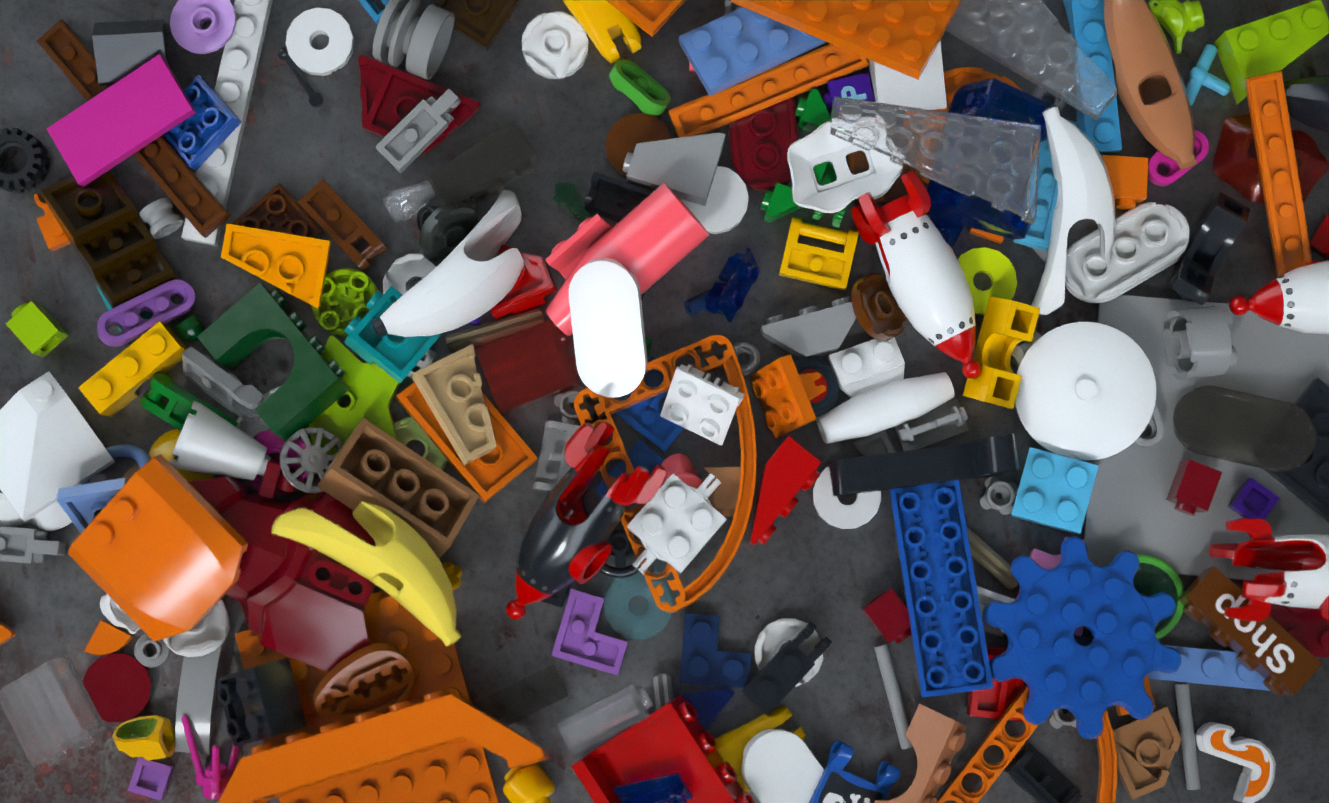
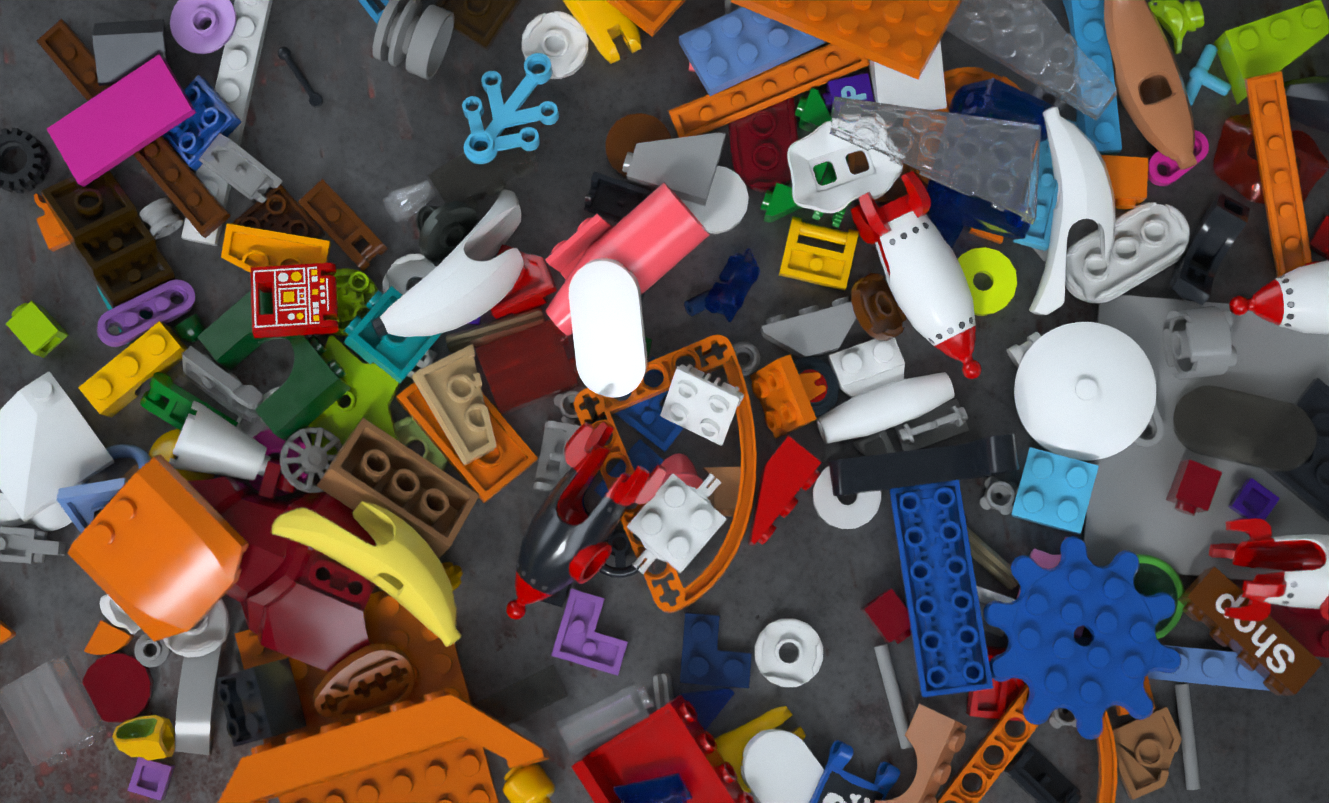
dark pink plant [181,715,240,799] -> none
white tile [286,8,355,76] -> none
dark red wing [358,54,481,155] -> none
light grey hinge [375,89,461,173] -> none
clear green bar [553,182,591,224] -> none
clear light blue tile [604,572,673,640] -> none
bright green plate [609,59,671,115] -> none
black hinge [742,621,832,716] -> none
yellow arch [963,296,1041,409] -> none
white animal [1195,722,1276,803] -> none
none -> light grey hinge [199,133,283,203]
none -> red container [250,263,339,338]
none -> medium azure plant [462,53,559,164]

